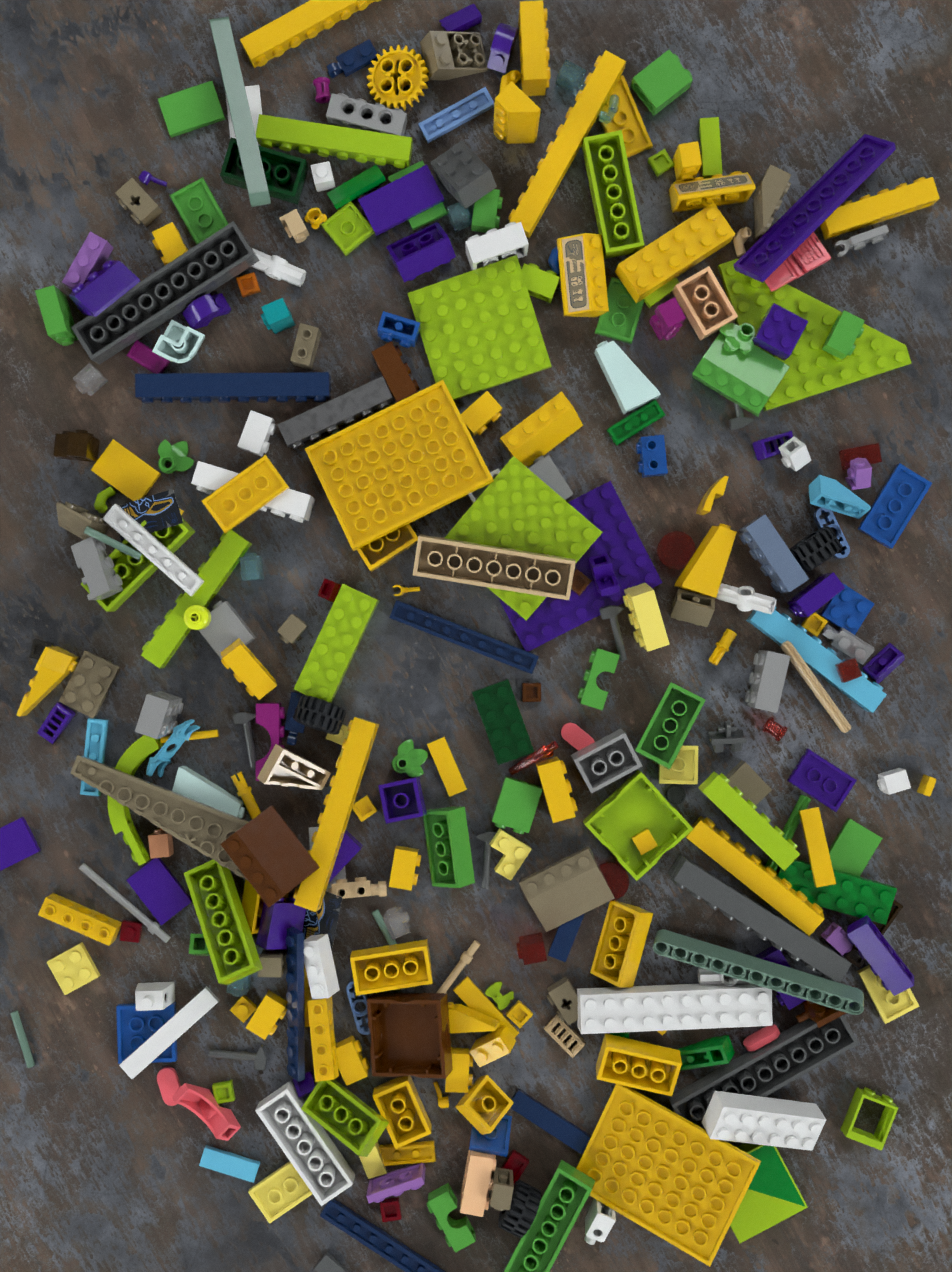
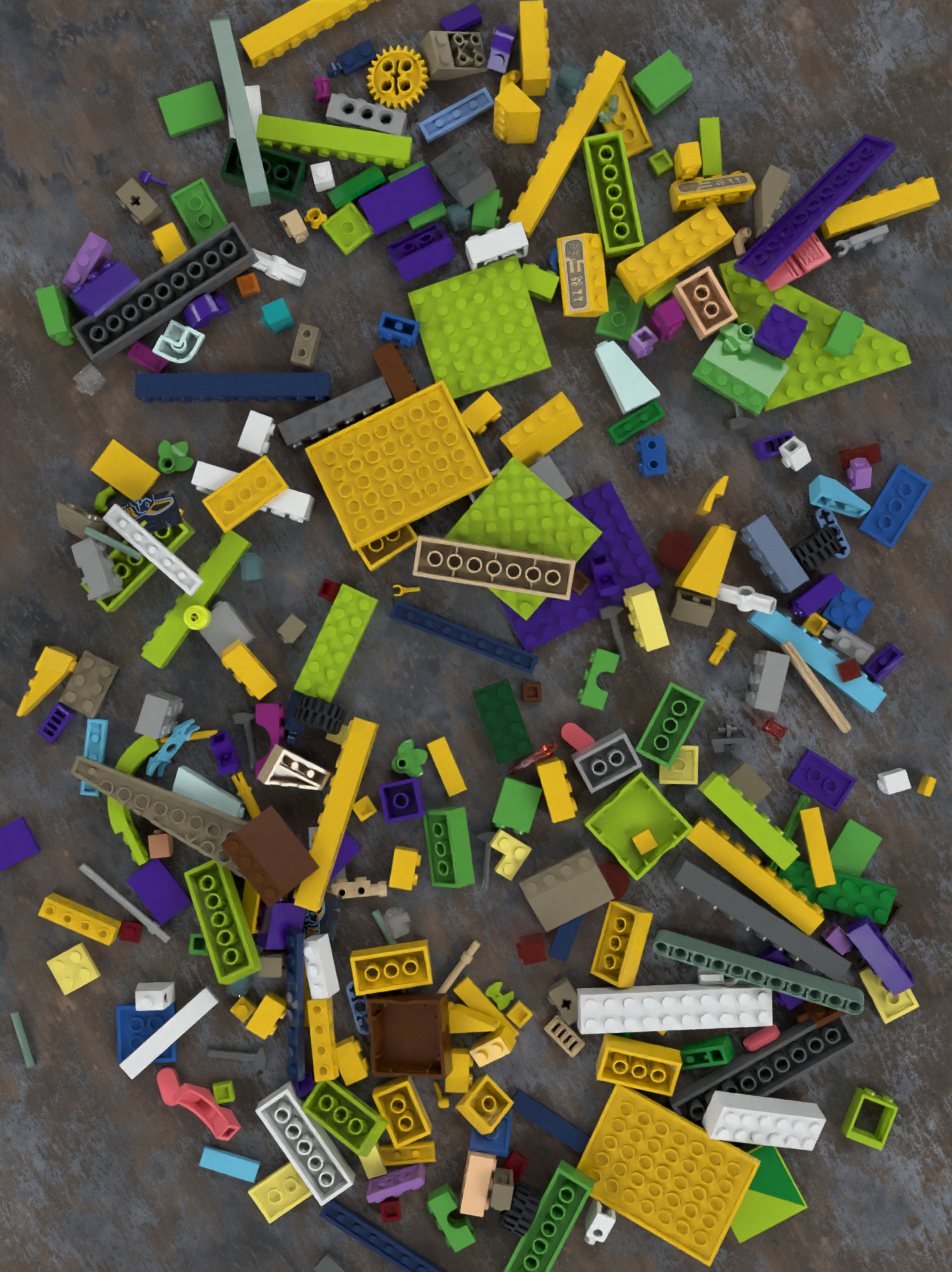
dark brown brick [54,429,100,462] -> none
none -> dark purple brick [210,729,241,776]
none -> medium lavender brick [628,326,658,359]

